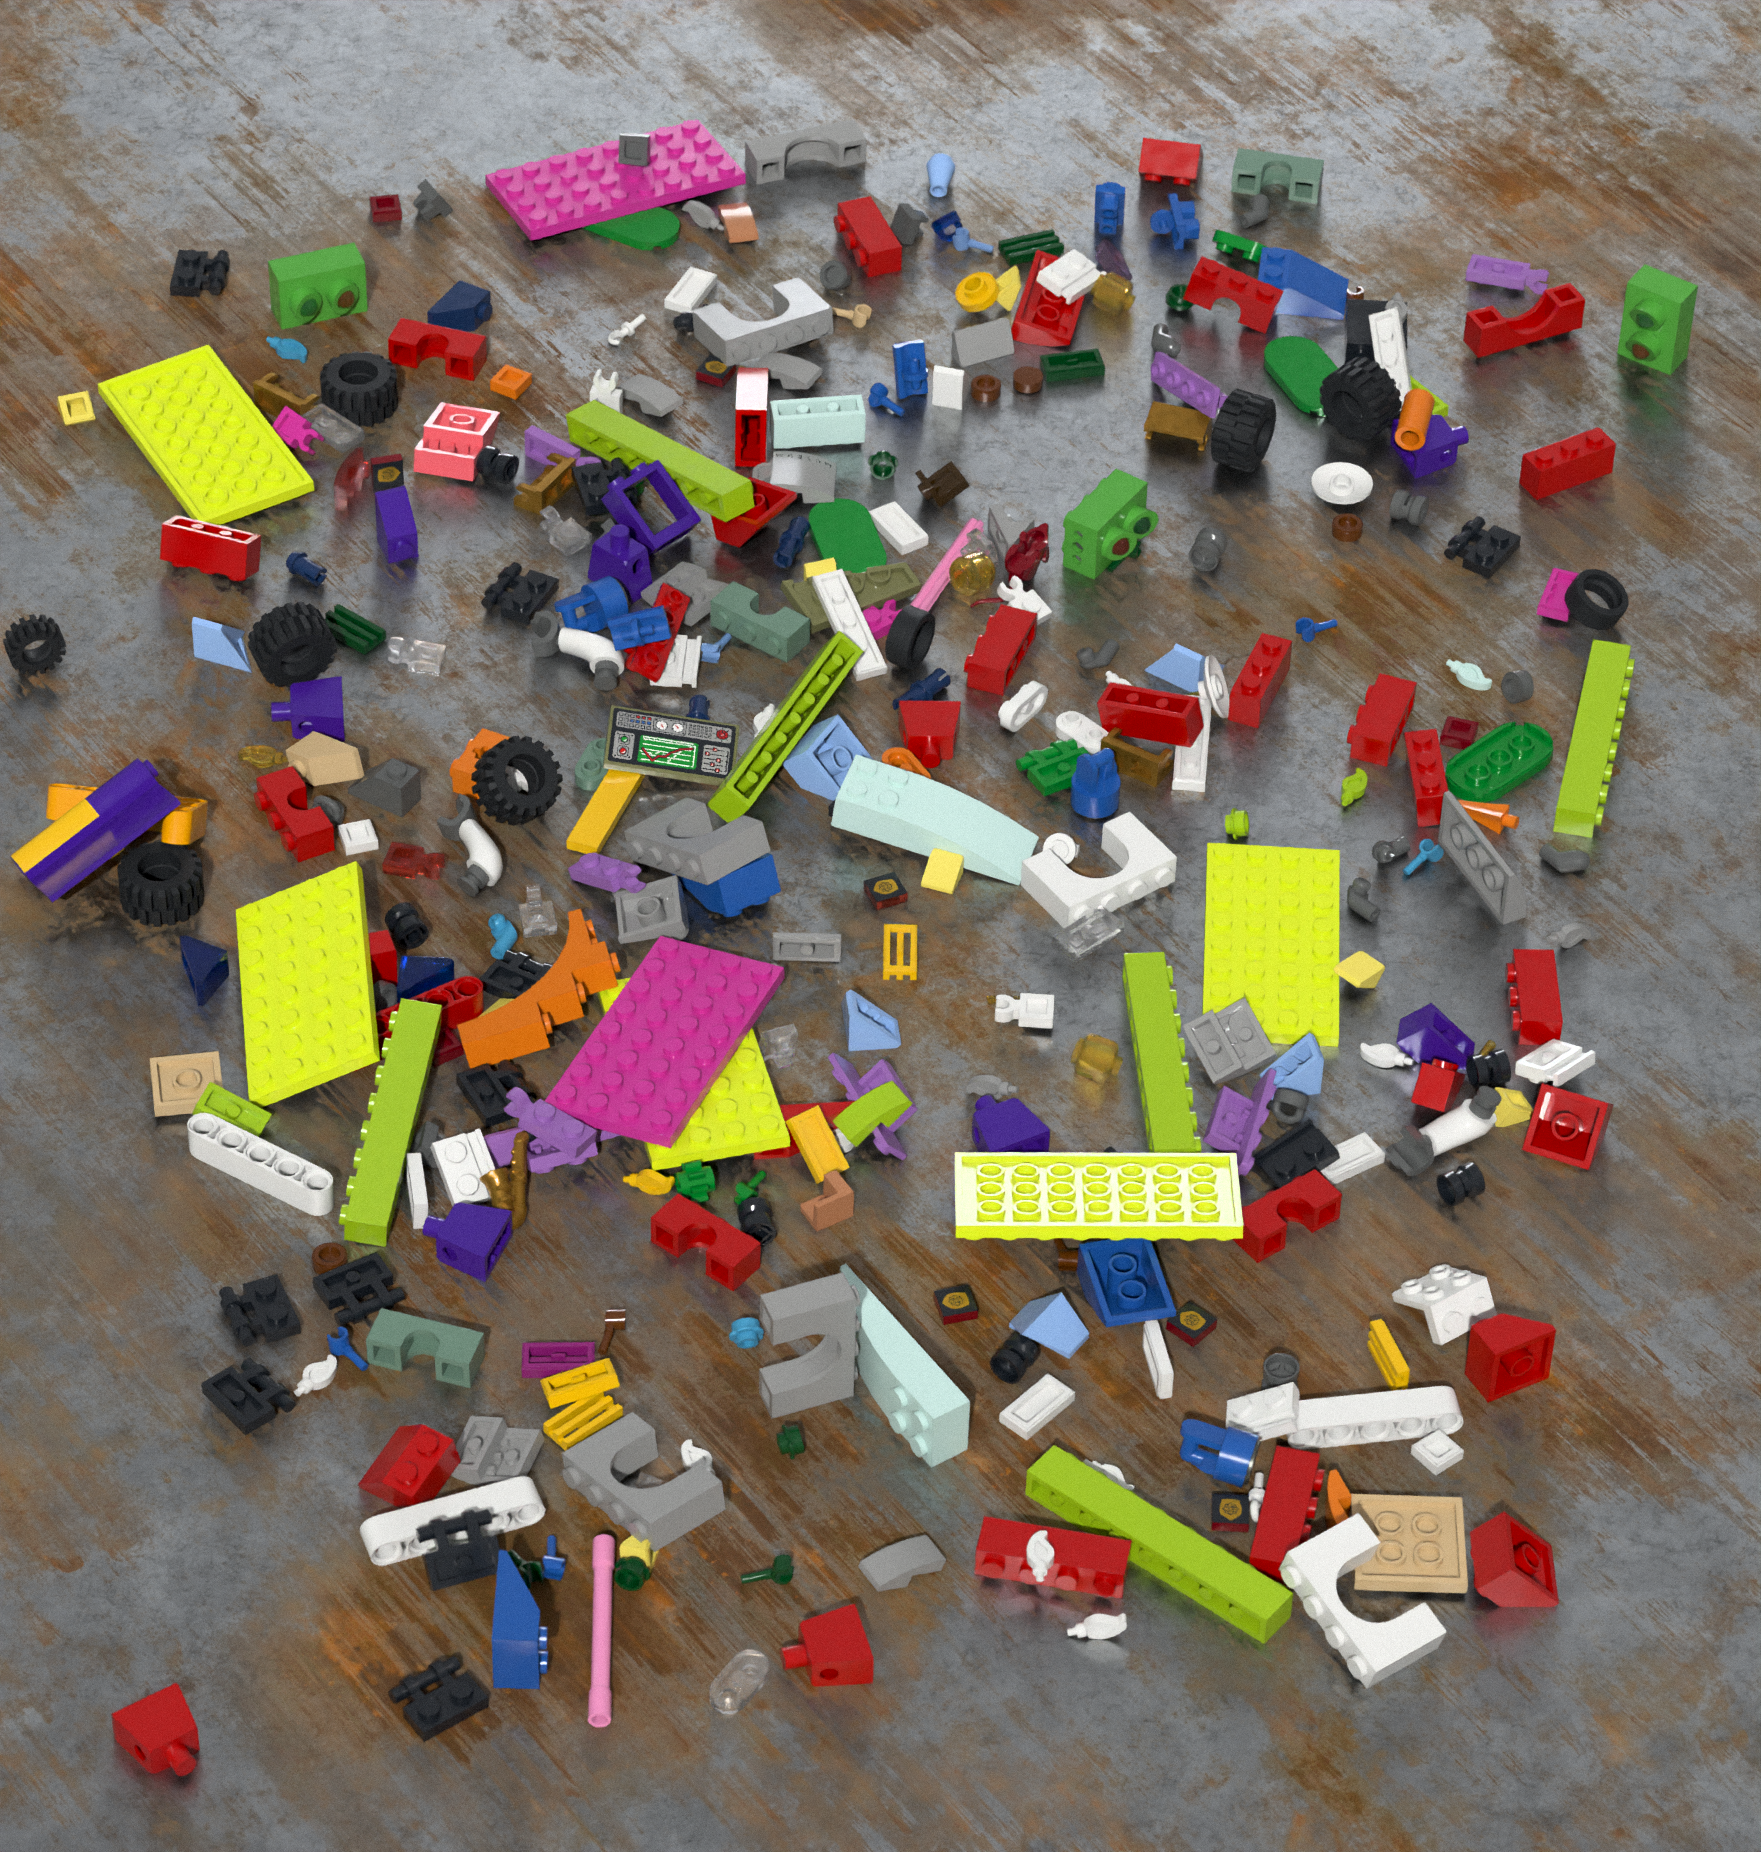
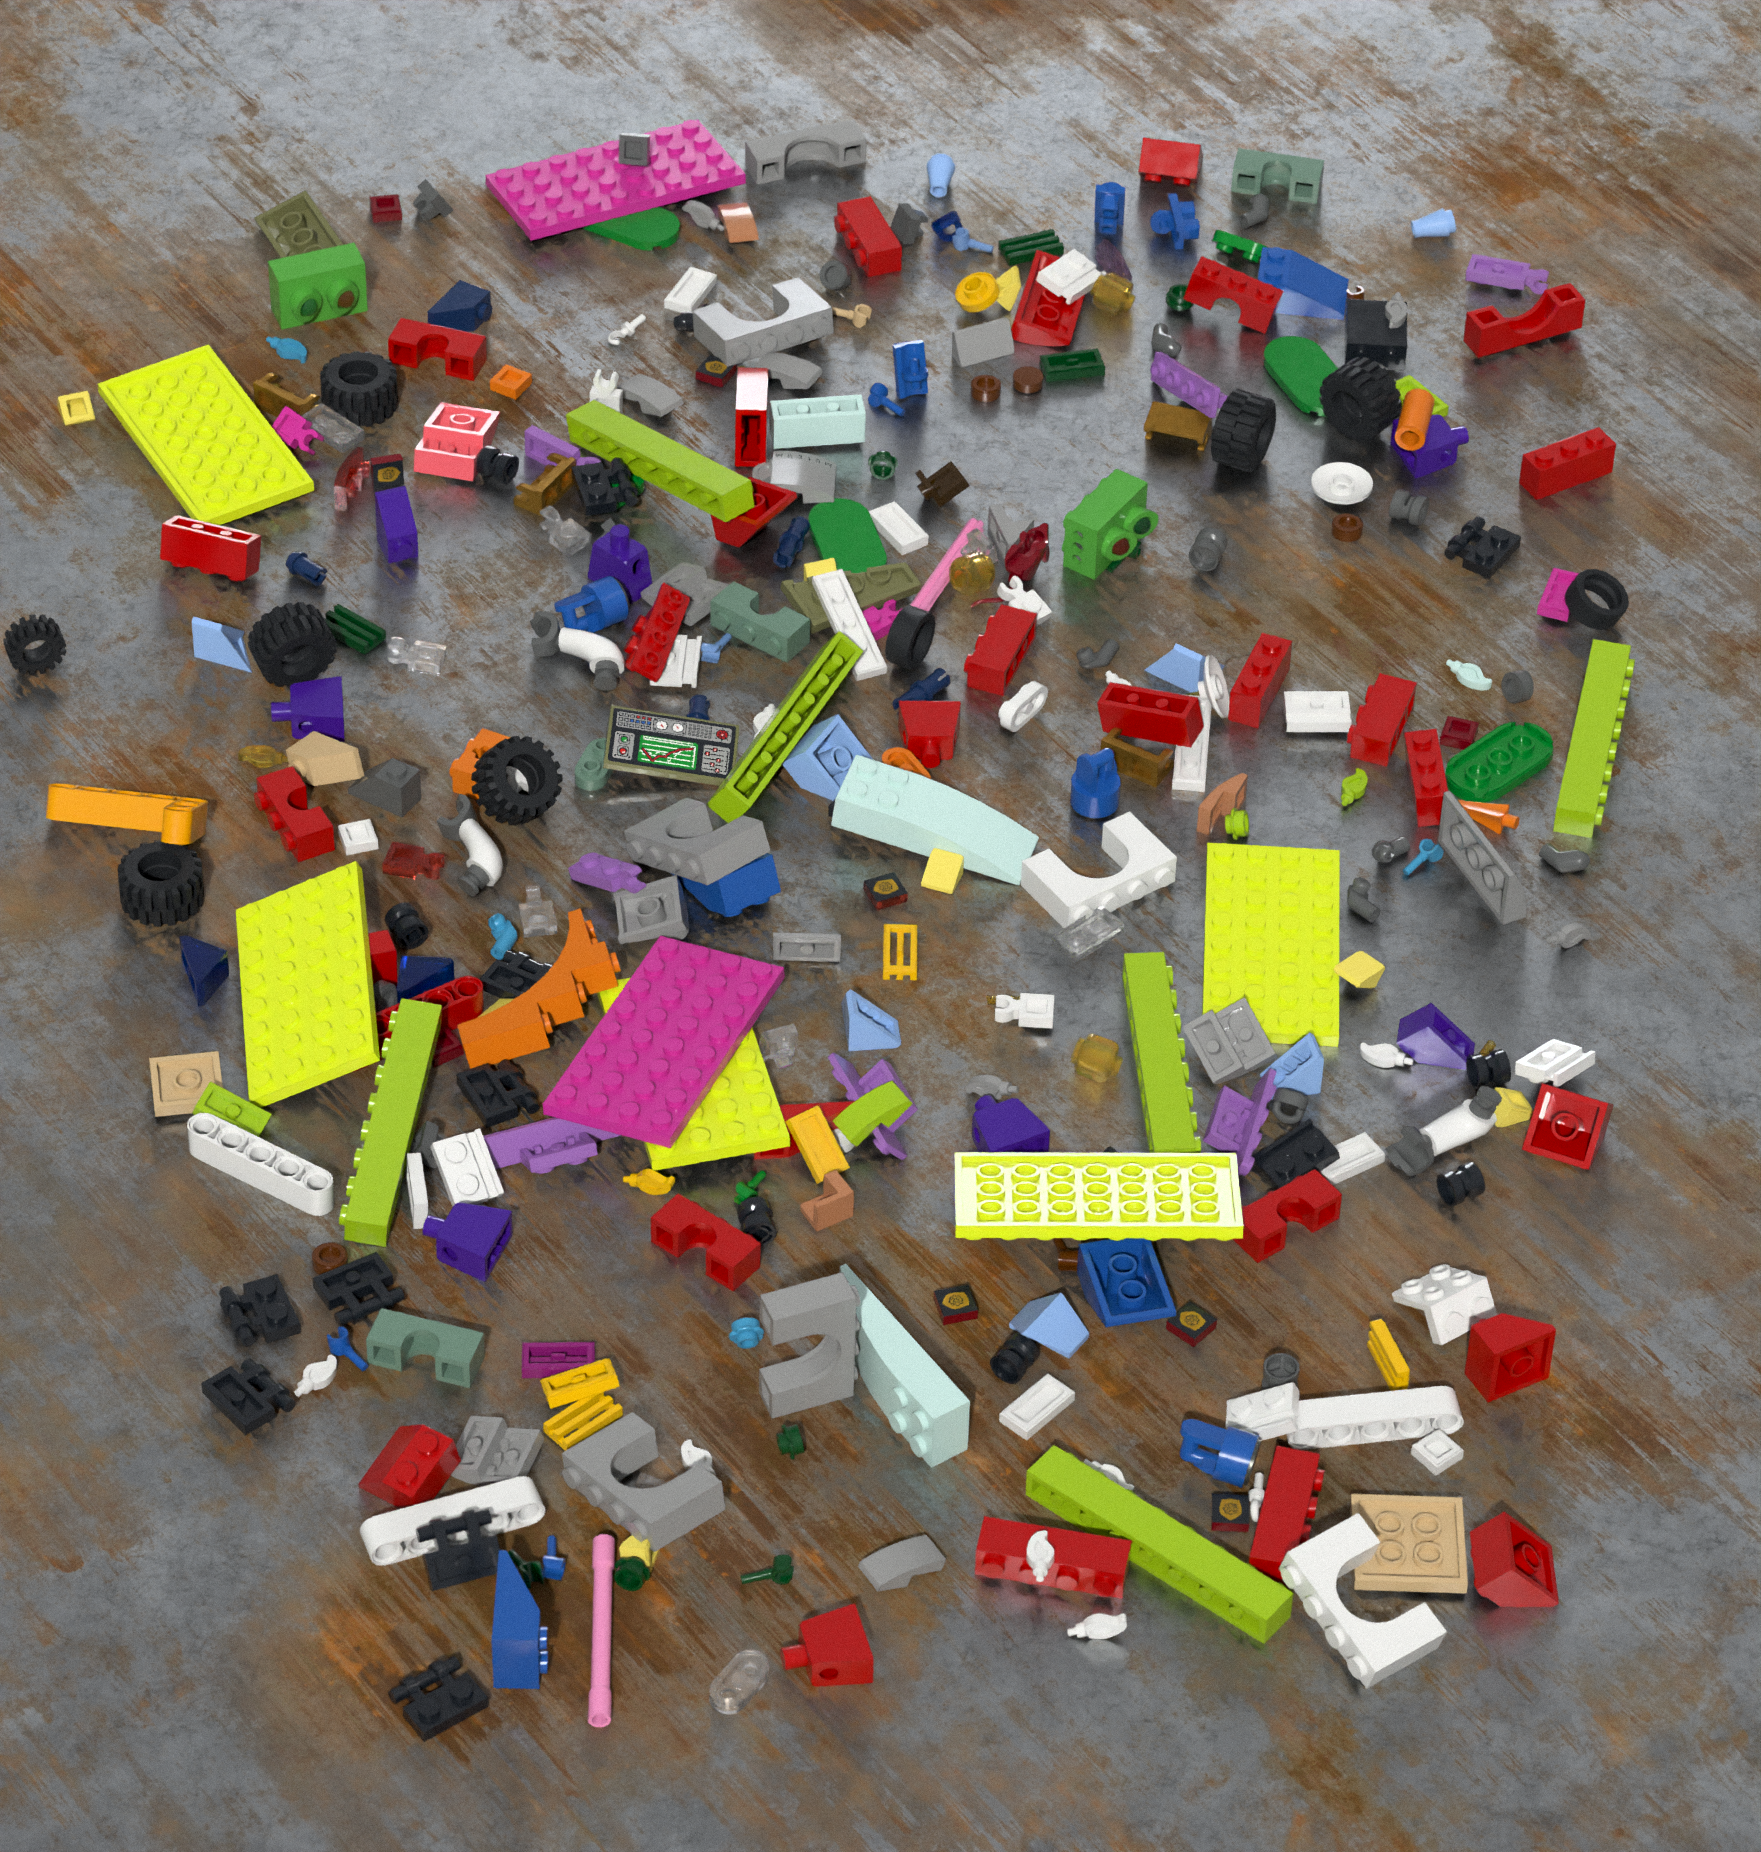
dark purple door [10,758,181,903] -> none
red torso [111,1682,200,1776] -> none
black plate [170,249,230,297] -> none
dark grey tile [311,795,344,828] -> none
pearl gold piece [479,1130,537,1230] -> none
black plate [481,562,559,625] -> none
medium lavender plate [504,1087,597,1159] -> none
yellow tile [566,769,645,854] -> none
reddish brown hand [598,1309,626,1355] -> none
dark purple window [601,460,701,558] -> none
blue hips [607,605,672,651] -> none
green gear [674,1160,716,1203] -> none
white slope [932,365,973,410] -> none
green plate [1015,738,1090,797] -> none
white plate [1043,833,1080,865] -> none
white plate [1055,711,1109,755] -> none
white tile [1142,1320,1174,1399] -> none
blue hand [1295,617,1337,642] -> none
orange slope [1325,1469,1352,1530] -> none
white tile [1369,307,1412,411] -> none
red slope [1411,1058,1466,1113] -> none
red brick [1505,949,1563,1045] -> none
bright green piece [1617,264,1698,375] -> none
none -> olive slope [254,190,343,258]
none -> nougat slope [1197,773,1248,835]
none -> white plate [1283,691,1352,732]
none -> light blue cone [1411,208,1456,238]

